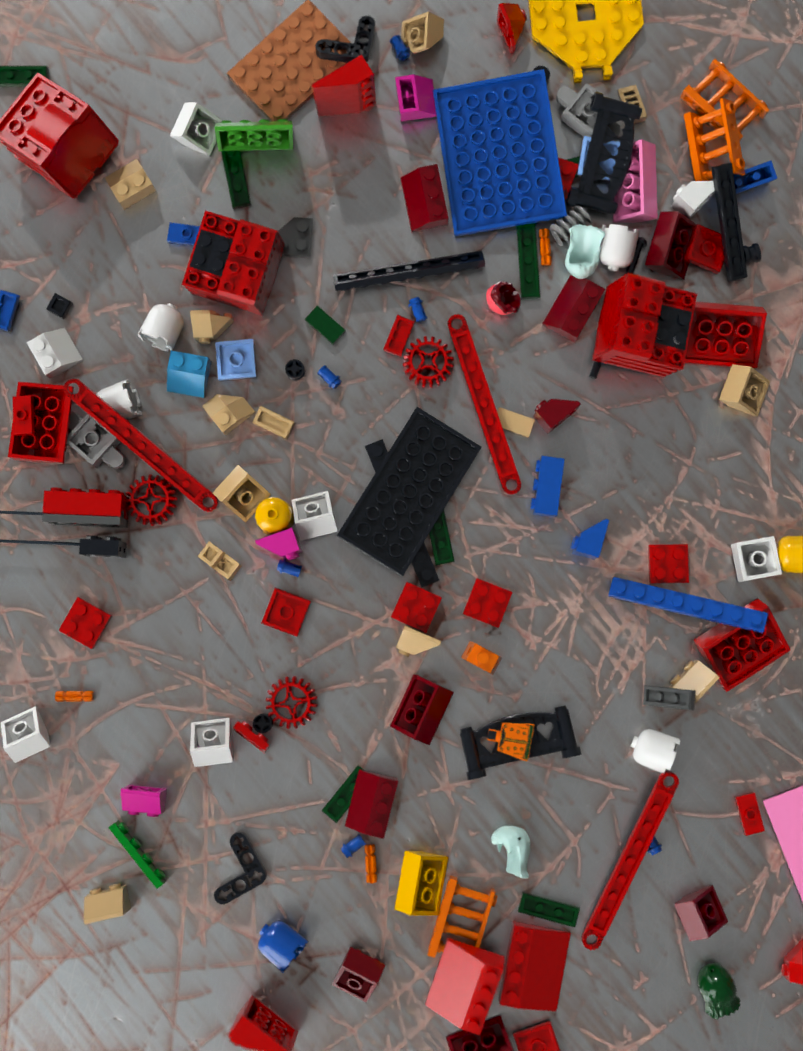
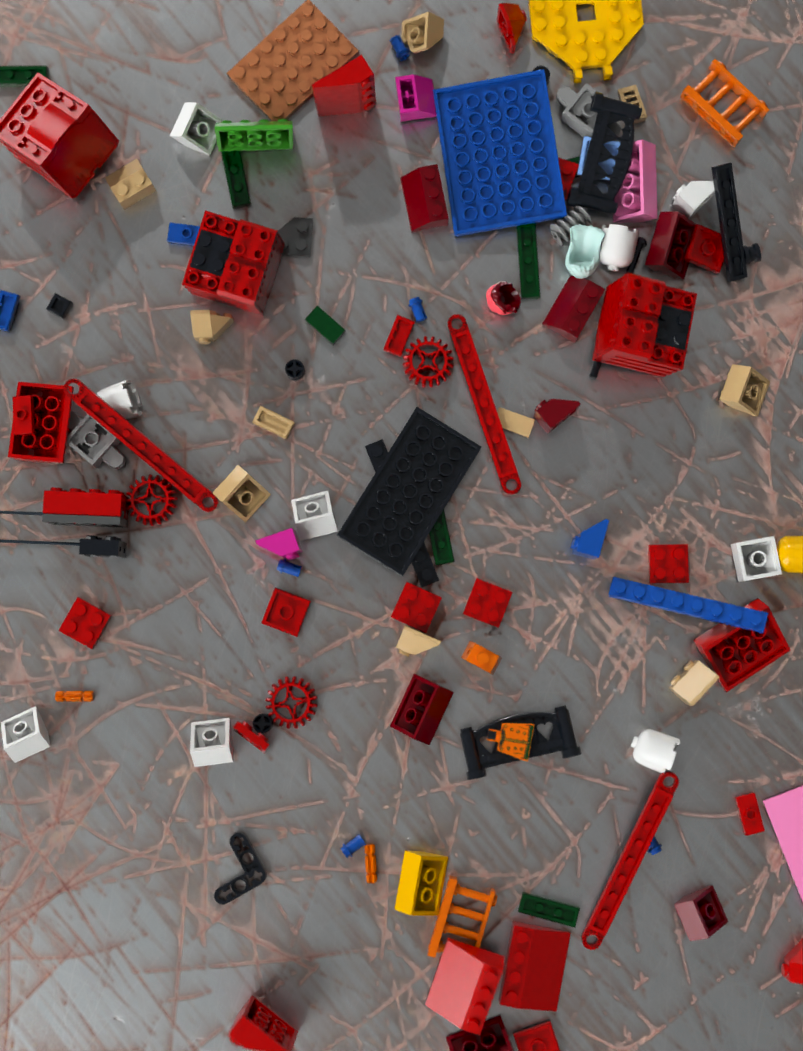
white slope [27,328,84,379] -> none
tan slope [84,883,131,924] -> none
green plate [109,820,166,889] -> none
dark pink slope [120,785,167,817] -> none
white cylinder [137,303,184,352] -> none
dark azure slope [167,351,212,398] -> none
tan slope [198,541,242,581] -> none
tan slope [202,394,255,435] -> none
light blue plate [215,339,257,381] -> none
yellow cylinder [255,497,295,535] -> none
blue cylinder [258,921,308,973] -> none
black beam [315,16,375,63] -> none
blue pin [317,365,342,389] -> none
dark green tile [322,765,364,823] -> none
dark red slope [331,947,385,1002] -> none
black plate [333,251,485,291] -> none
dark red slope [345,769,398,839] -> none
light aqua piece [491,826,531,879] -> none
blue brick [530,456,565,517] -> none
orange axle [539,228,552,266] -> none
dark grey tile [643,685,696,710] -> none
orange fence [684,98,745,181] -> none
red slope [685,302,767,368] -> none
dark green piece [697,962,740,1019] -> none
blue brick [733,161,777,195] -> none

